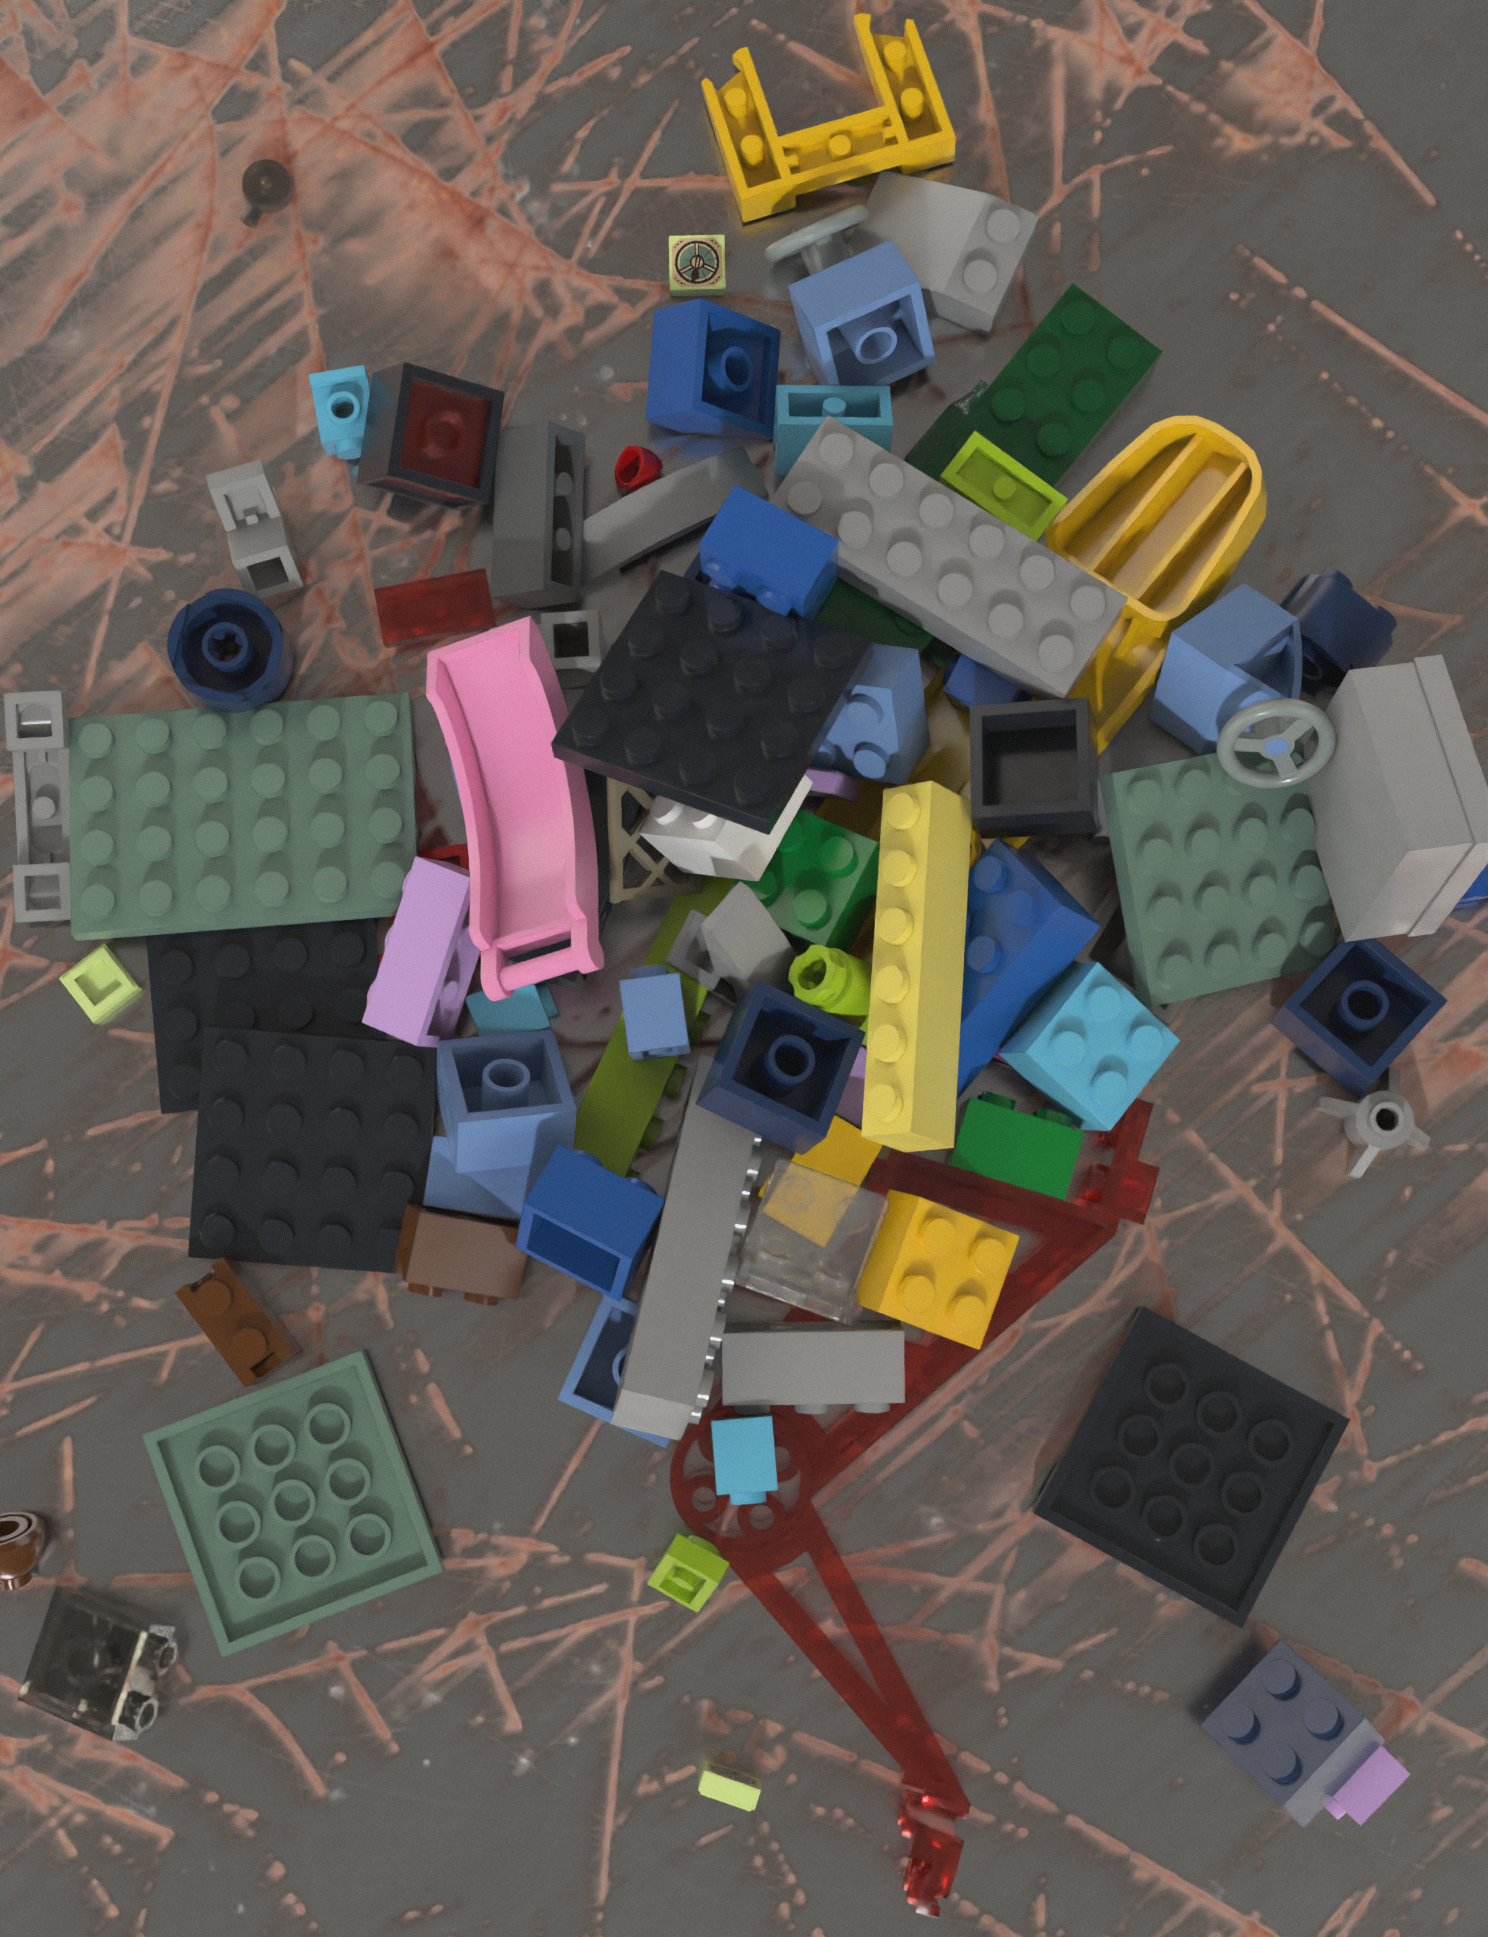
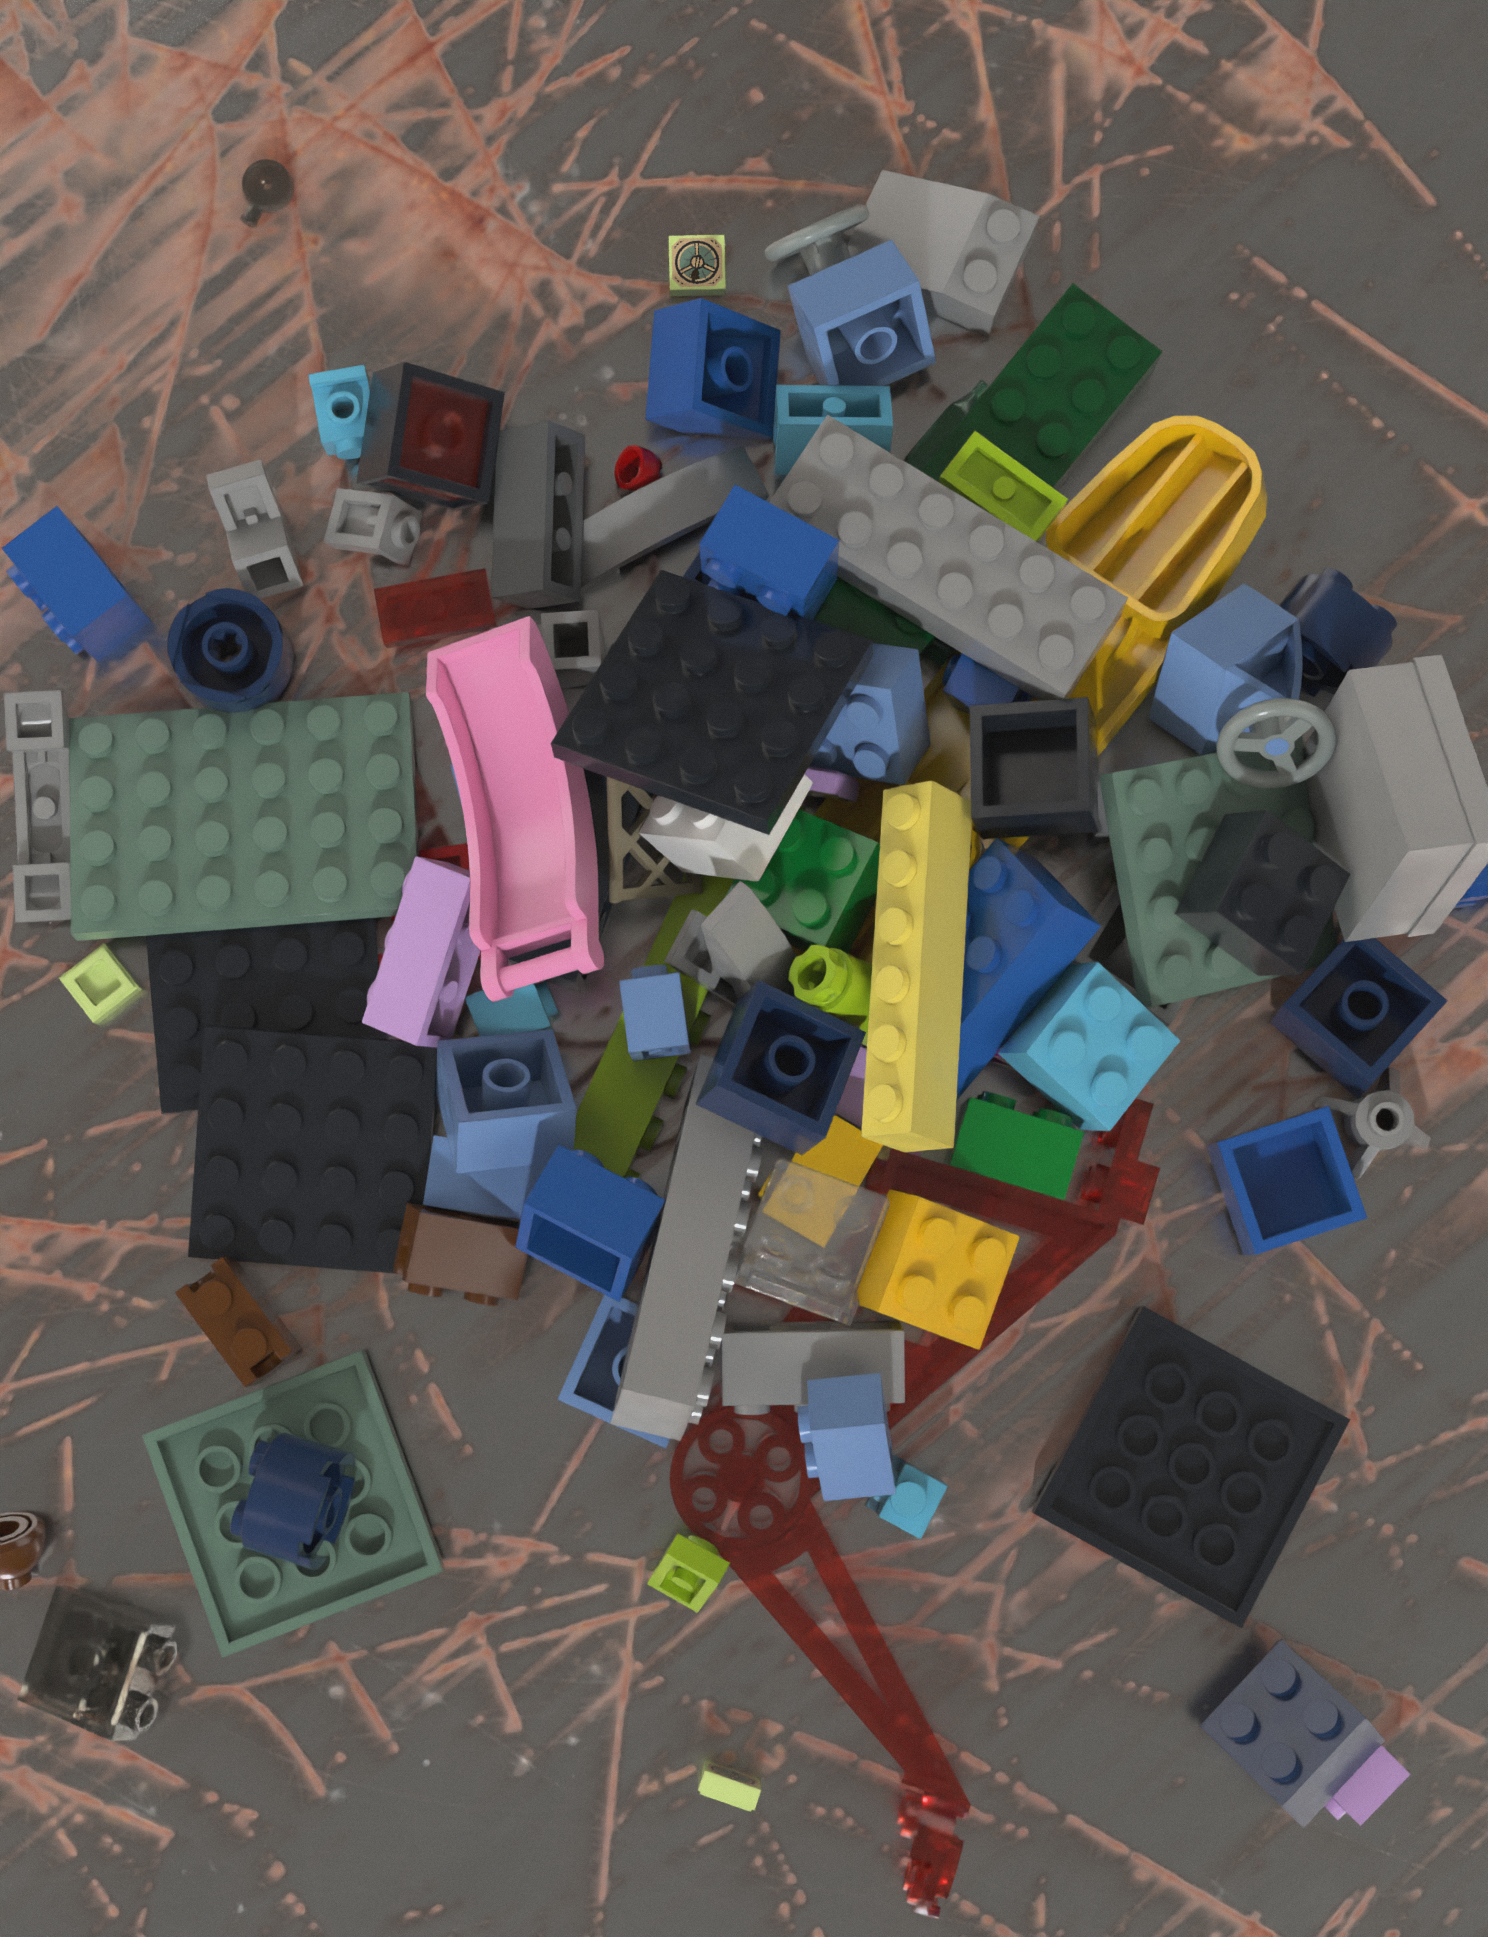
yellow wedge [701,13,956,223] -> none
medium azure brick [711,1413,778,1505] -> none
none -> blue brick [2,506,151,662]
none -> dark blue brick [230,1432,356,1570]
none -> light grey bracket [323,488,422,565]
none -> medium blue brick [798,1373,896,1501]
none -> medium azure brick [865,1454,948,1539]
none -> black brick [1175,810,1351,976]
none -> blue piece [1206,1106,1367,1255]

